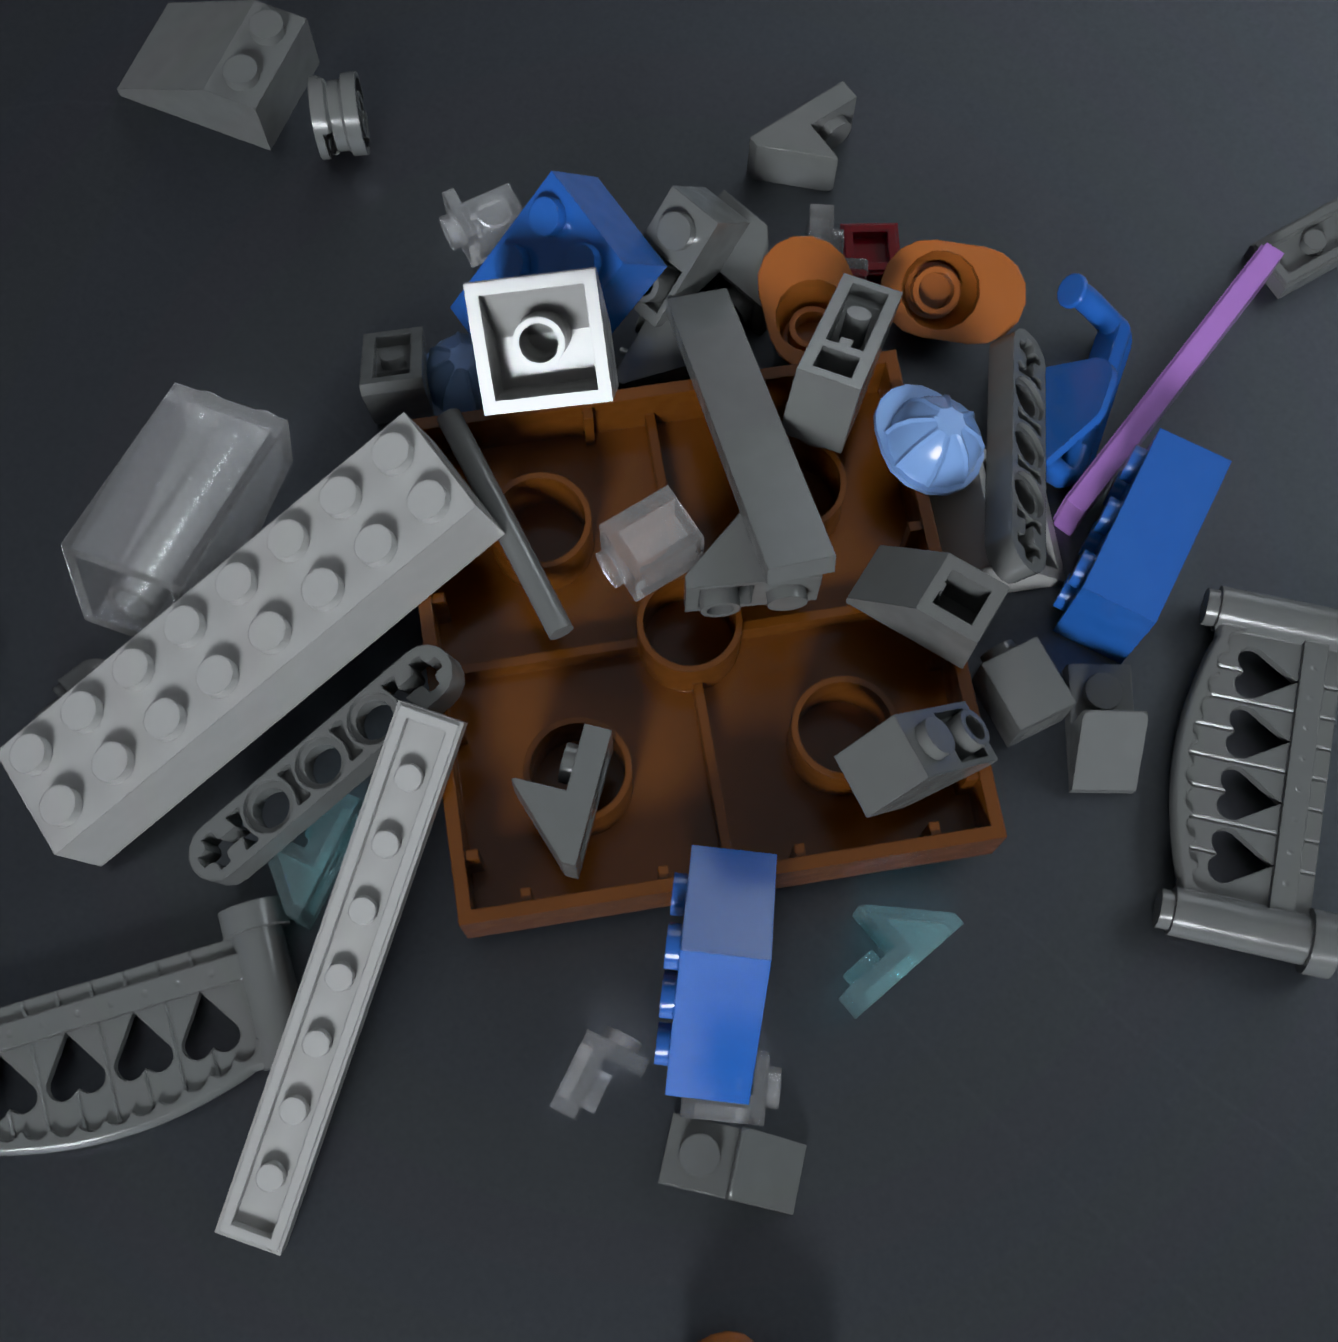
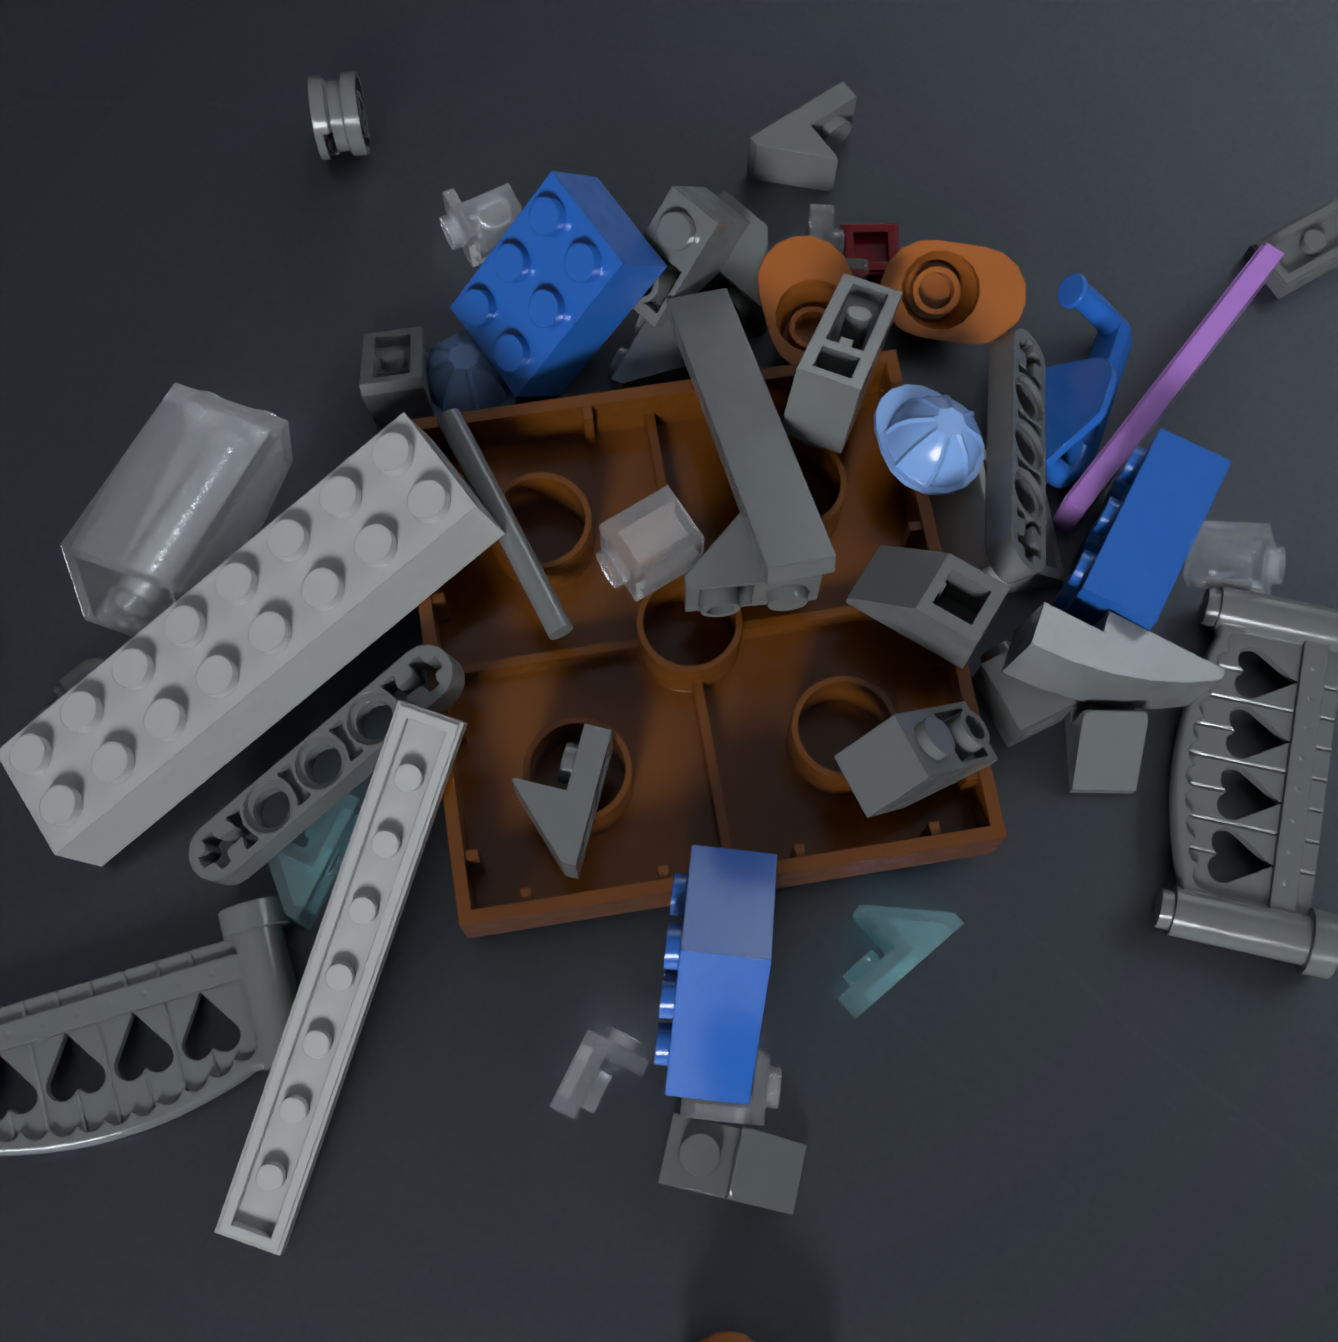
dark grey slope [117,0,320,151] -> none
light grey slope [463,267,619,416] -> none
none -> dark grey slope [1001,602,1225,709]
none -> clear bracket [1183,521,1286,595]

